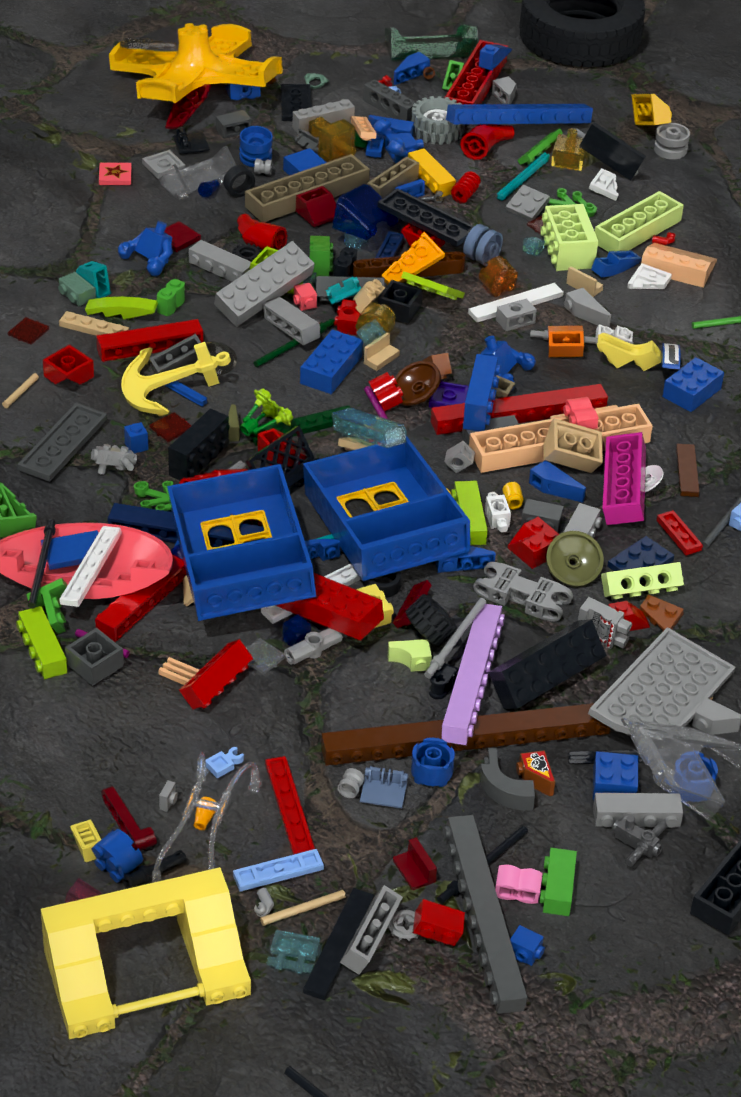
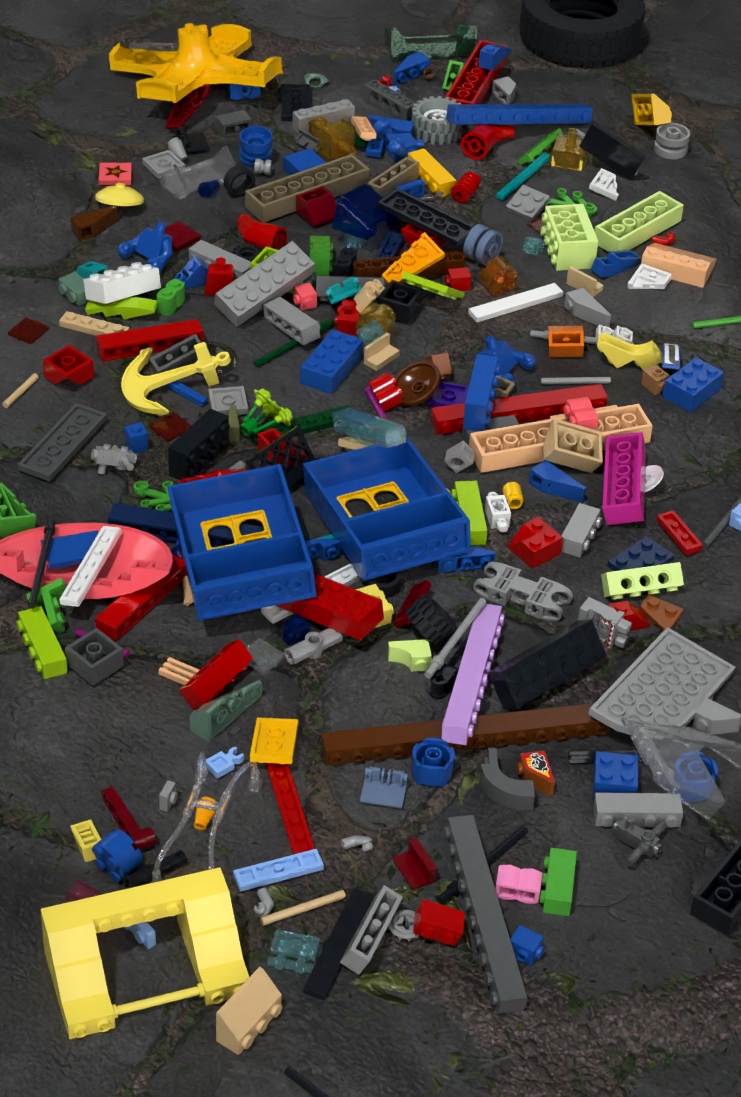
light grey wheel [337,768,365,798] -> none
light grey brick [496,298,537,331] -> none
dark grey brick [521,499,564,533] -> none
olive dish [546,531,604,587] -> none
reddish brown tile [676,444,699,497] -> none
none -> reddish brown slope [71,206,118,241]
none -> white brick [83,262,161,304]
none -> light yellow dish [95,183,144,206]
none -> light blue plate [124,922,156,950]
none -> light grey cone [167,137,188,161]
none -> blue slope [174,256,209,289]
none -> sand green wedge [189,680,262,742]
none -> red torso [204,257,236,295]
none -> light grey plate [208,386,248,416]
none -> tan slope [216,967,282,1055]
none -> yellow plate [250,717,298,764]
none -> light grey arm [341,835,374,852]
none -> red brick [445,267,471,291]
none -> light grey bar [540,377,611,385]
none -> medium nougat brick [641,365,670,395]

